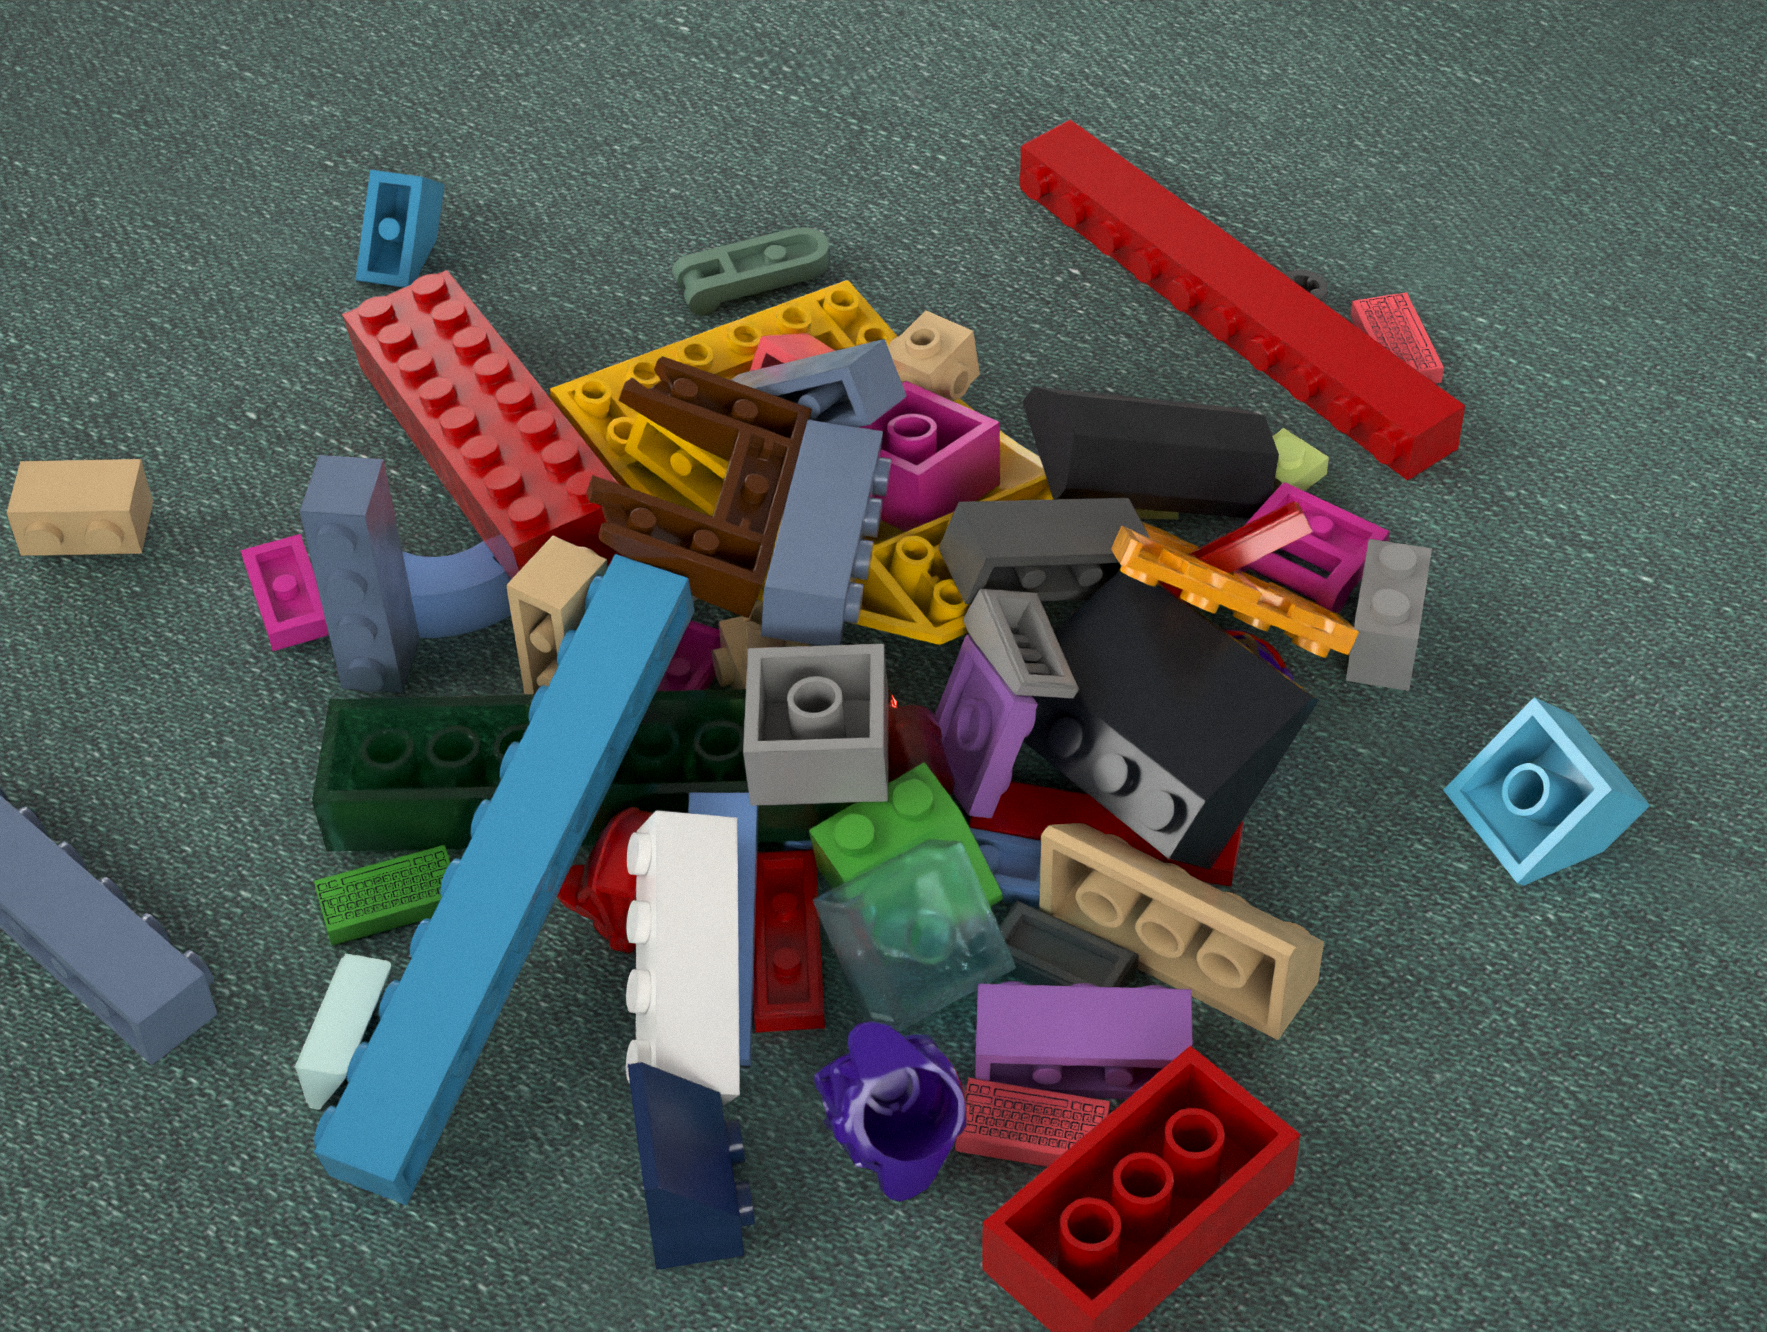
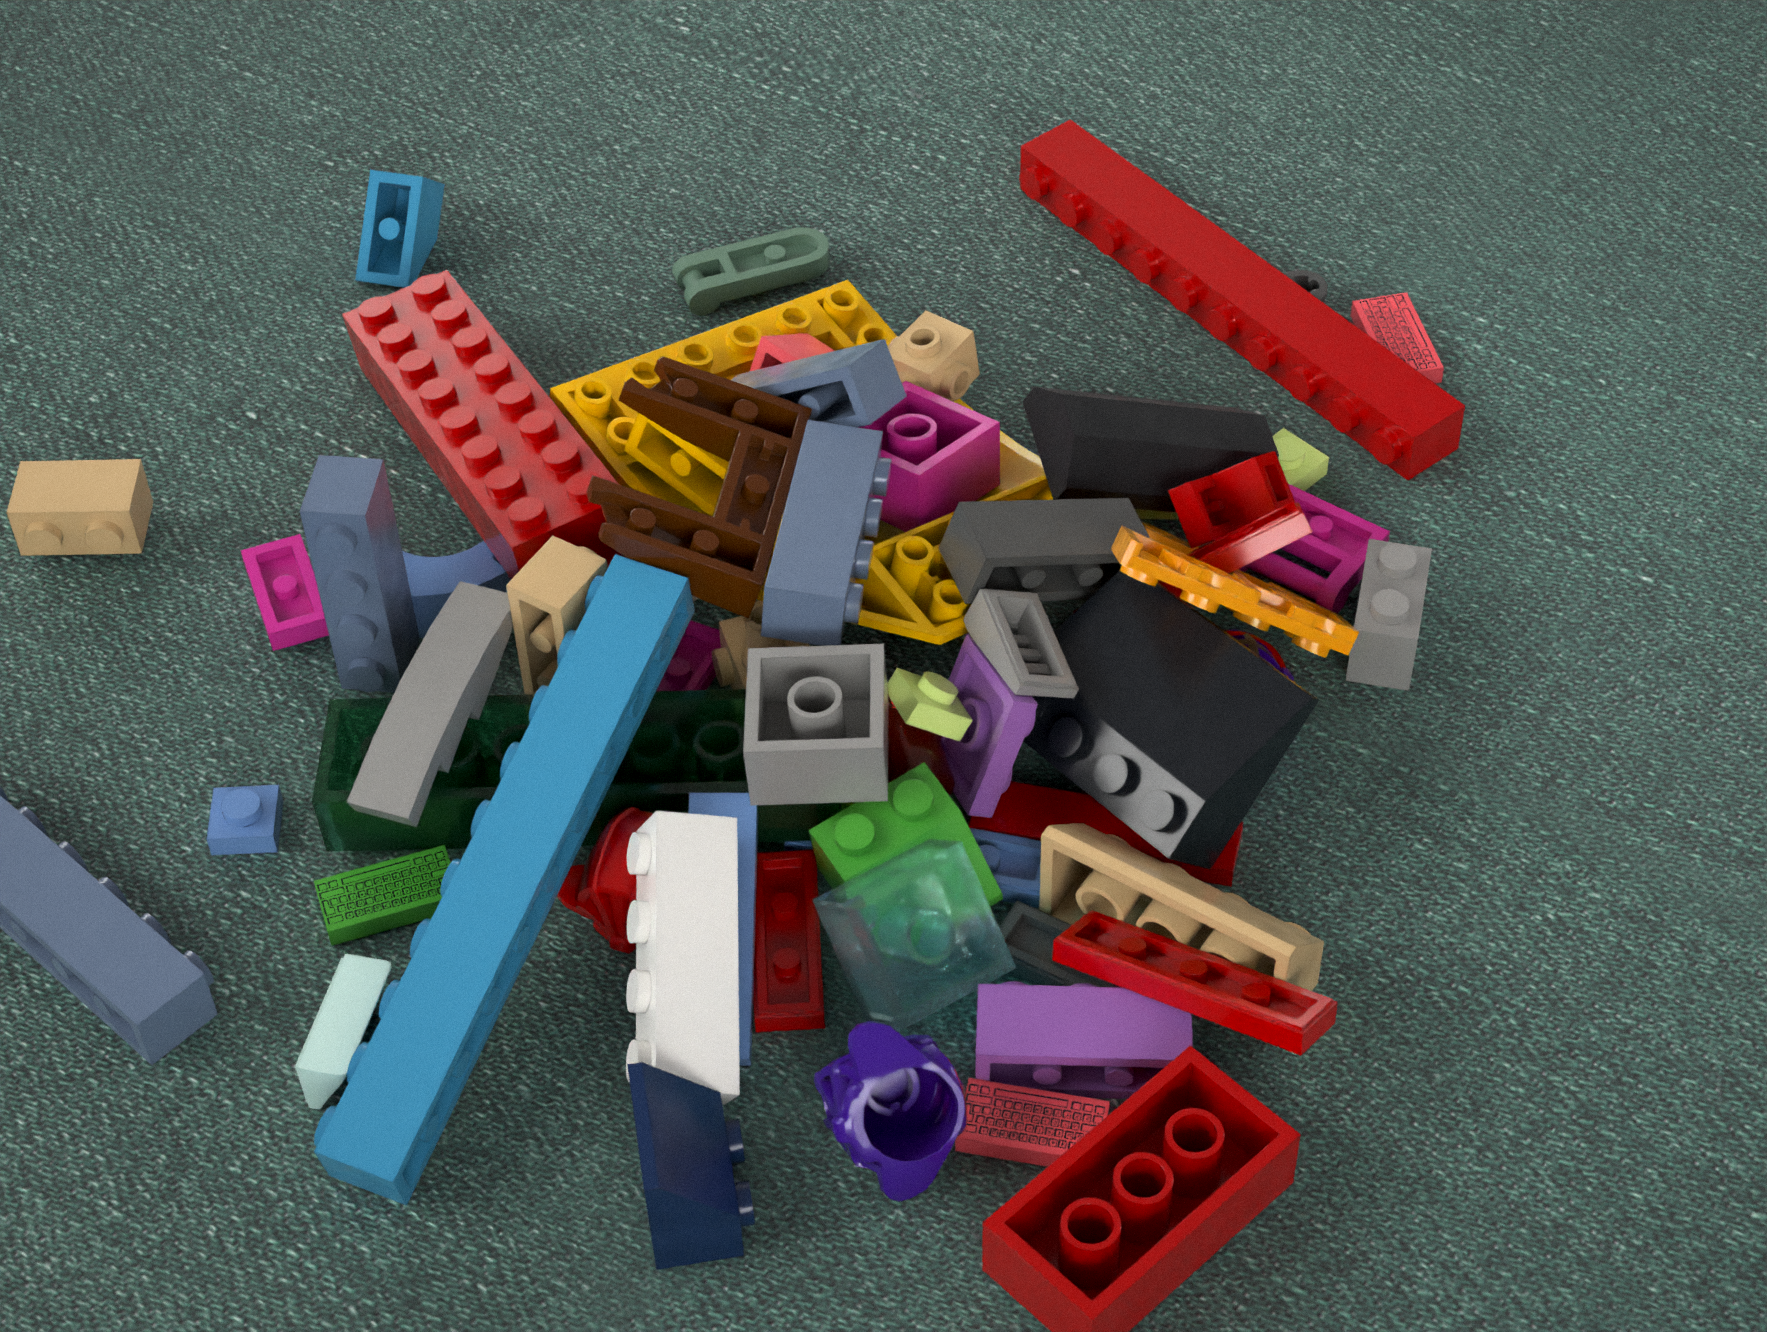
medium azure slope [1443,697,1650,886] -> none
none -> medium blue plate [207,785,283,855]
none -> light grey slope [346,581,513,827]
none -> yellowish green plate [887,668,973,742]
none -> red tile [1052,910,1338,1056]
none -> red slope [1168,451,1295,549]

